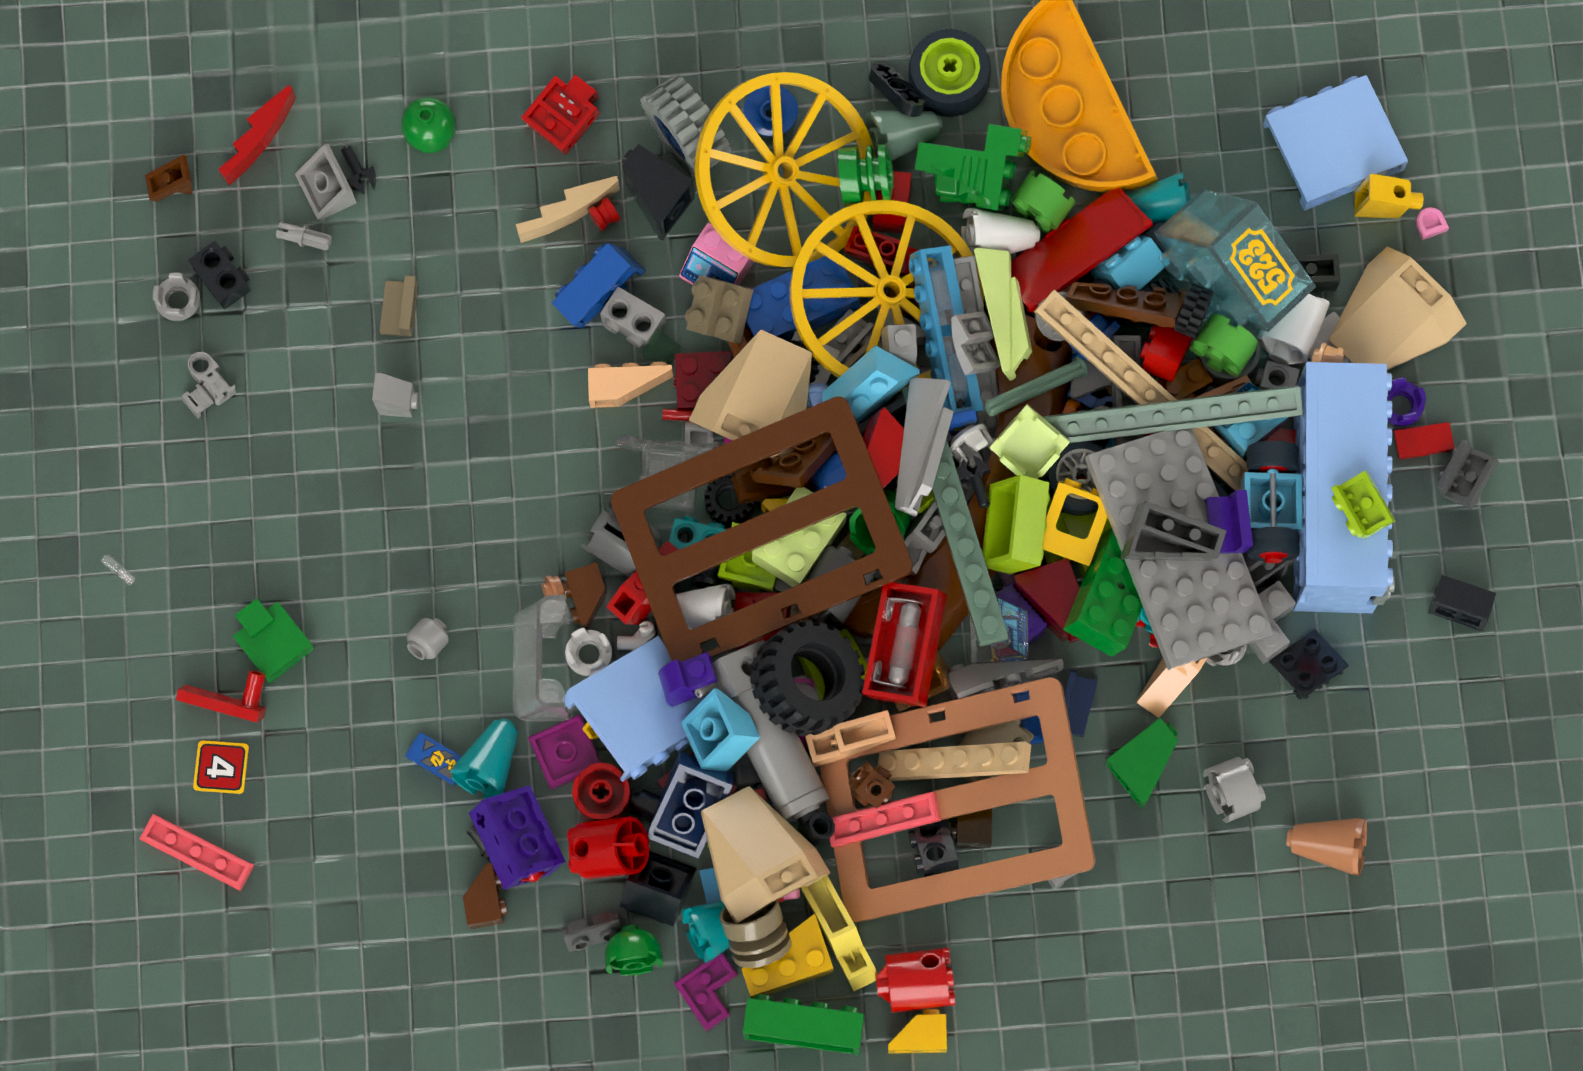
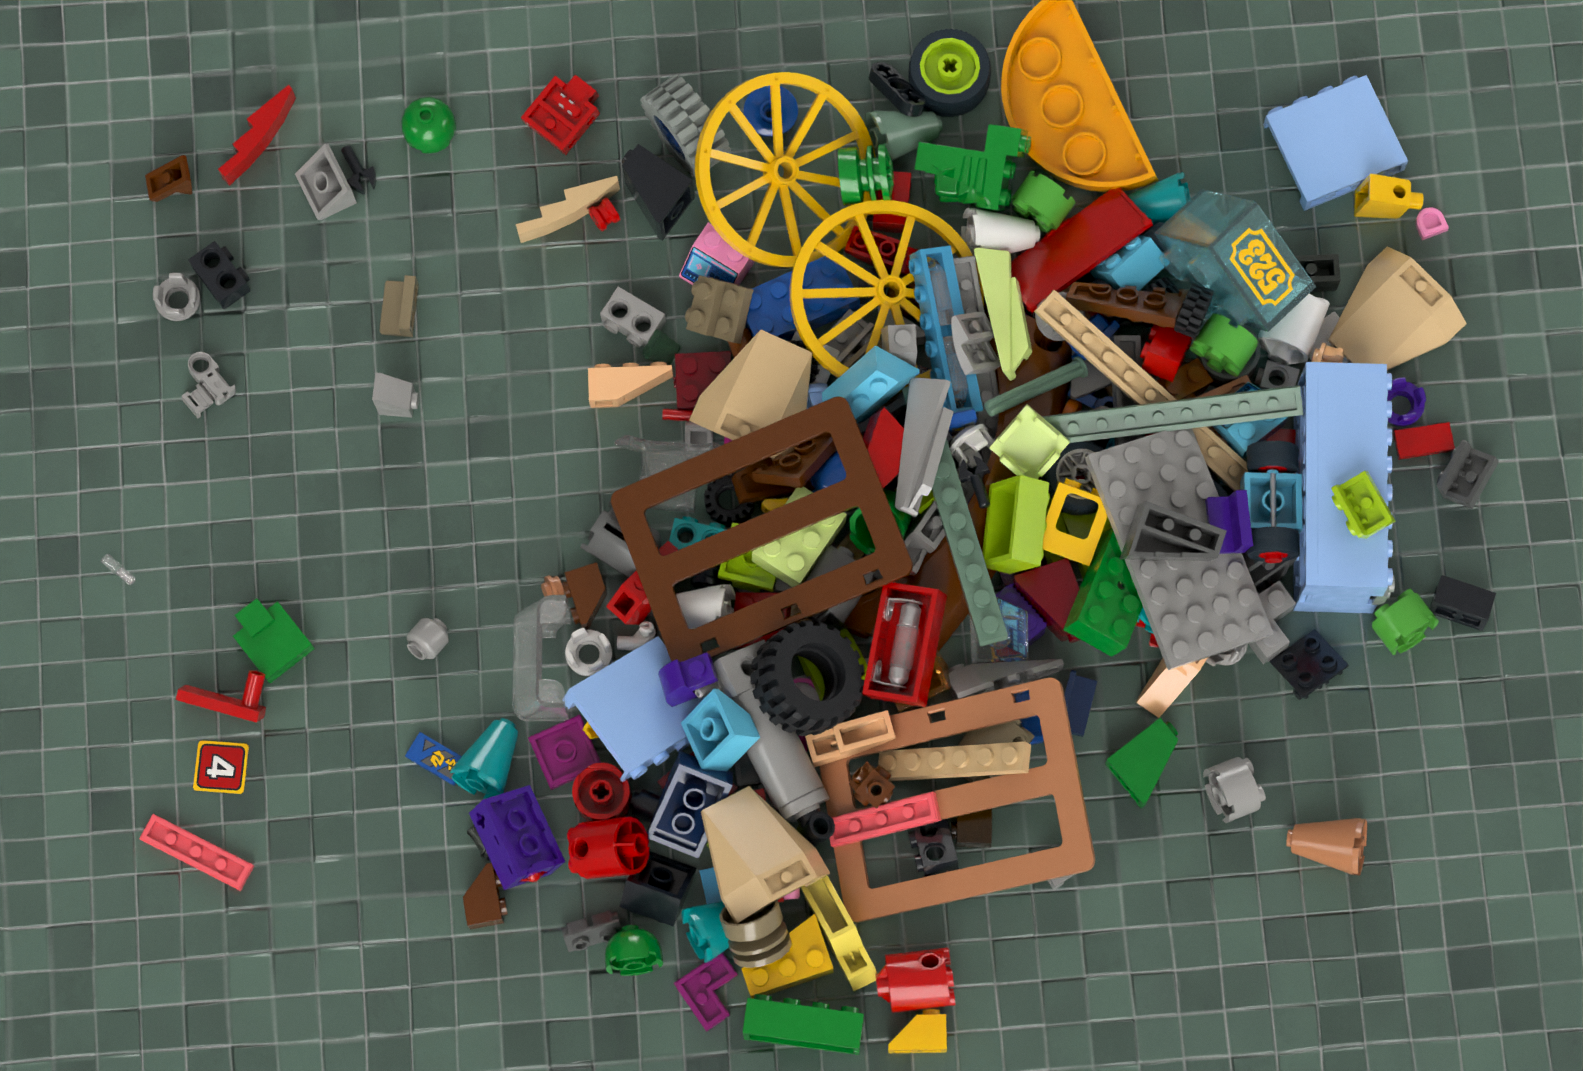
light grey axle [276,221,332,250] -> none
blue wedge [552,243,646,328] -> none
none -> bright green brick [1372,589,1439,655]

